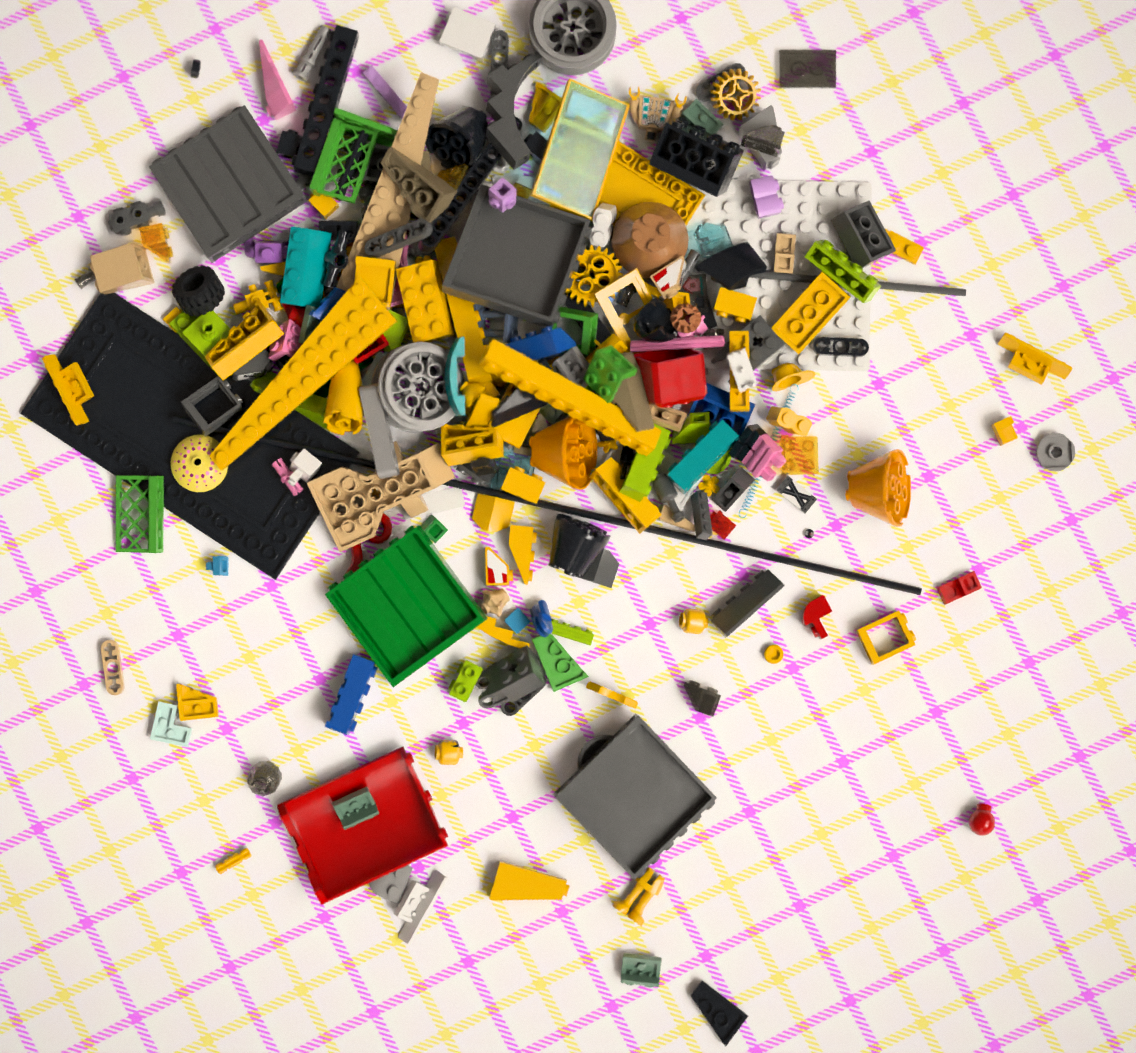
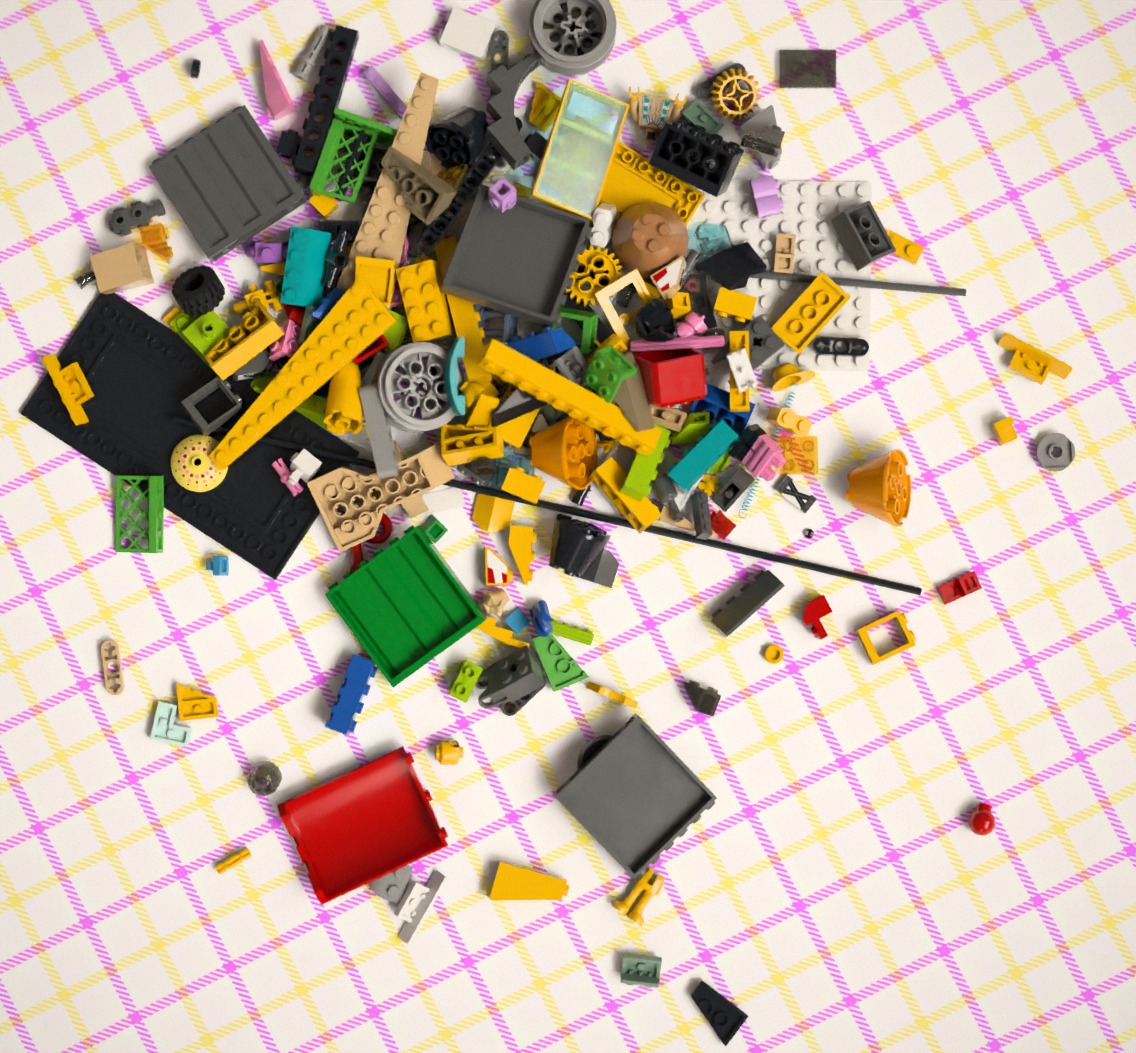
sand green bracket [332,787,379,830] -> none
dark grey beam [364,218,433,258] -> none
black axle [619,445,634,480] -> none
nougat gear [670,303,701,333] -> none
yellow head [679,608,709,634] -> none
lime brick [805,240,881,303] -> none
none -> black pin [571,485,591,507]

